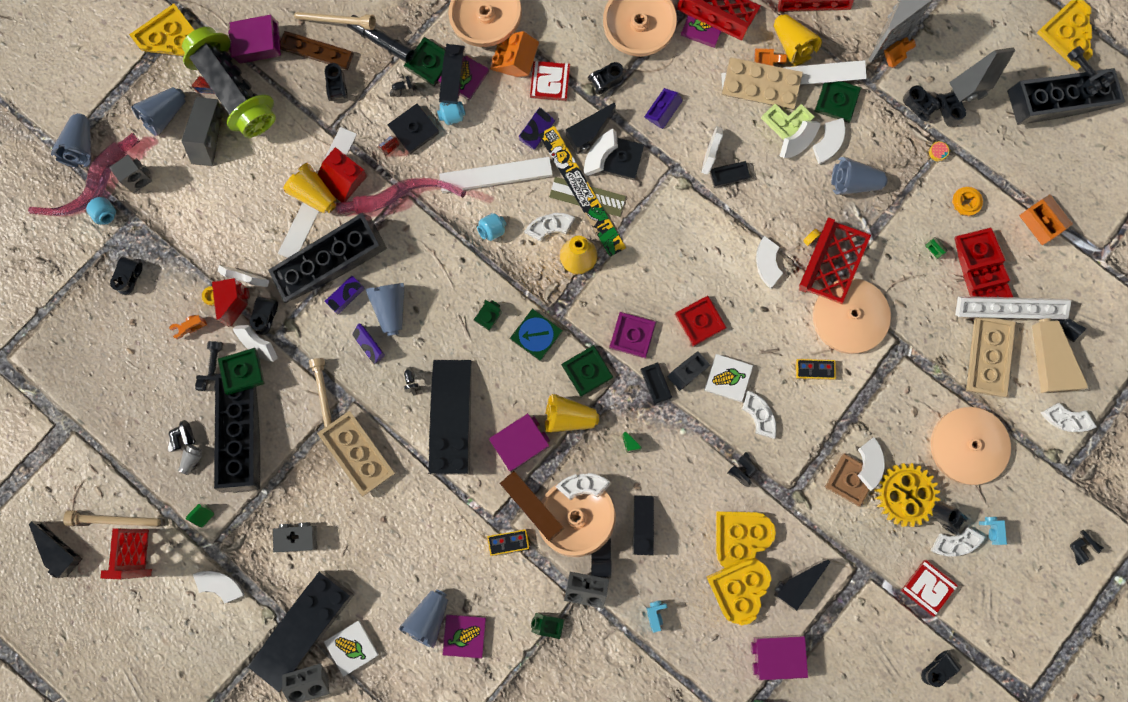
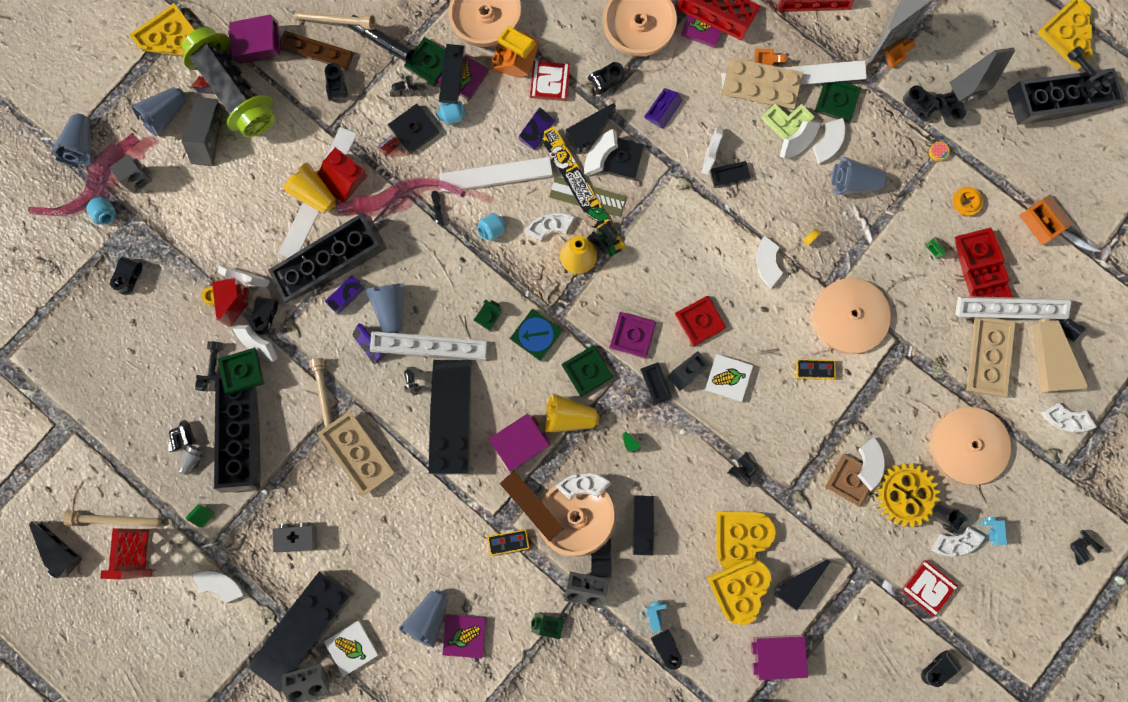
orange plate [169,315,207,339] -> none
white tile [742,391,776,439] -> none
yellow cone [773,14,822,66] -> none
red fence [799,217,871,305] -> none
none -> white tile [370,331,487,361]
none -> black piece [431,191,443,225]
none -> yellow tile [497,26,536,58]
none -> black piece [587,220,617,254]
none -> black piece [651,629,682,670]

